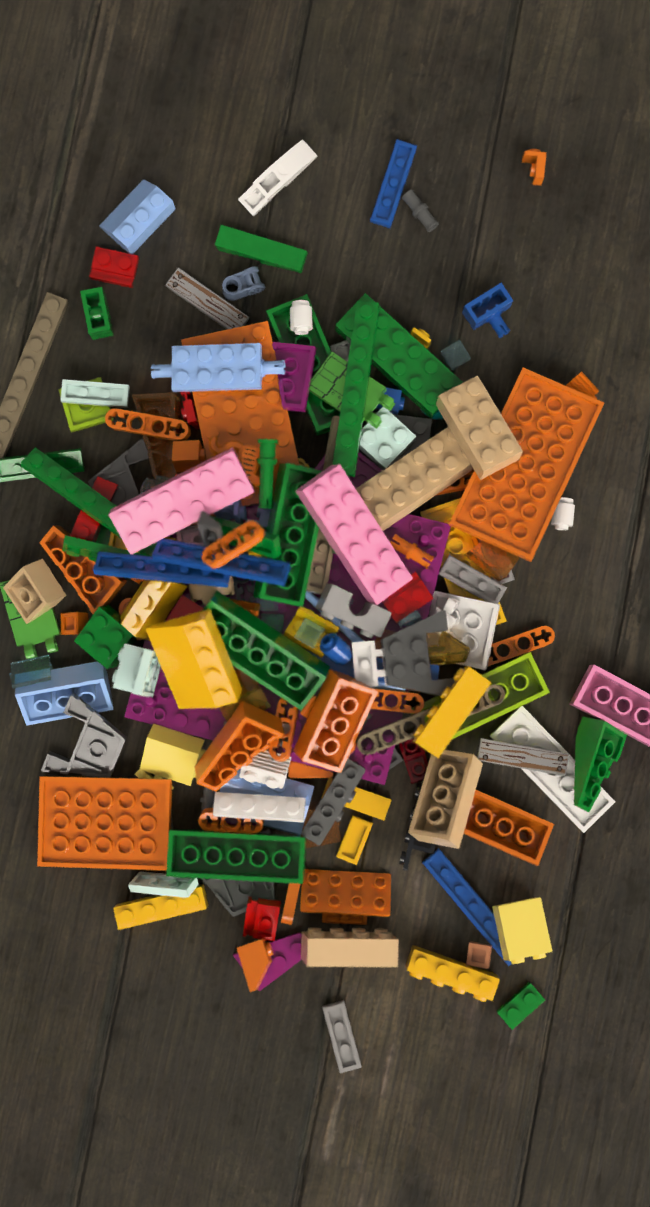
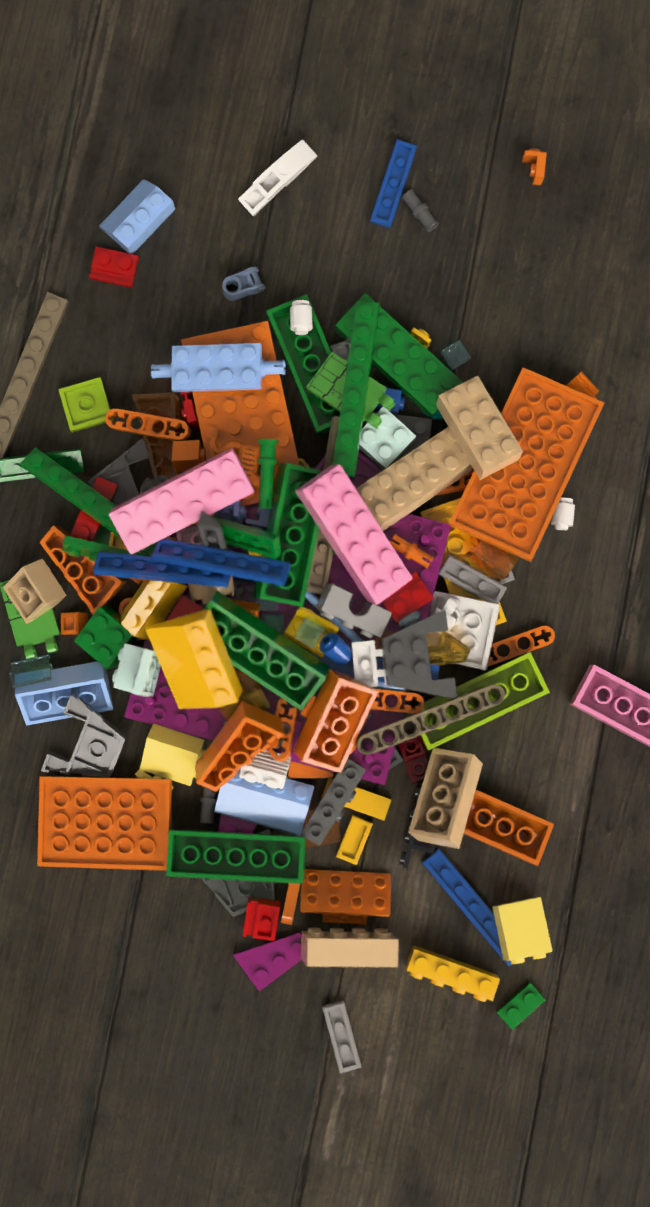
light aqua plate [61,379,130,408] -> none
green brick [80,287,114,340] -> none
yellow brick [113,884,208,930] -> none
light aqua plate [128,871,199,898] -> none
light grey tile [166,268,249,330] -> none
orange beam [198,808,265,834] -> none
orange beam [202,520,264,569] -> none
white plate [213,792,306,822] -> none
green slope [215,225,308,273] -> none
orange slope [237,939,274,992] -> none
magenta wing [272,342,316,412] -> none
yellow brick [413,666,491,758] -> none
blue brick [462,282,513,339] -> none
nougat plate [466,941,492,969] -> none
light grey tile [477,738,569,776] -> none
white plate [490,706,615,833] -> none
green wedge [574,717,627,812] -> none

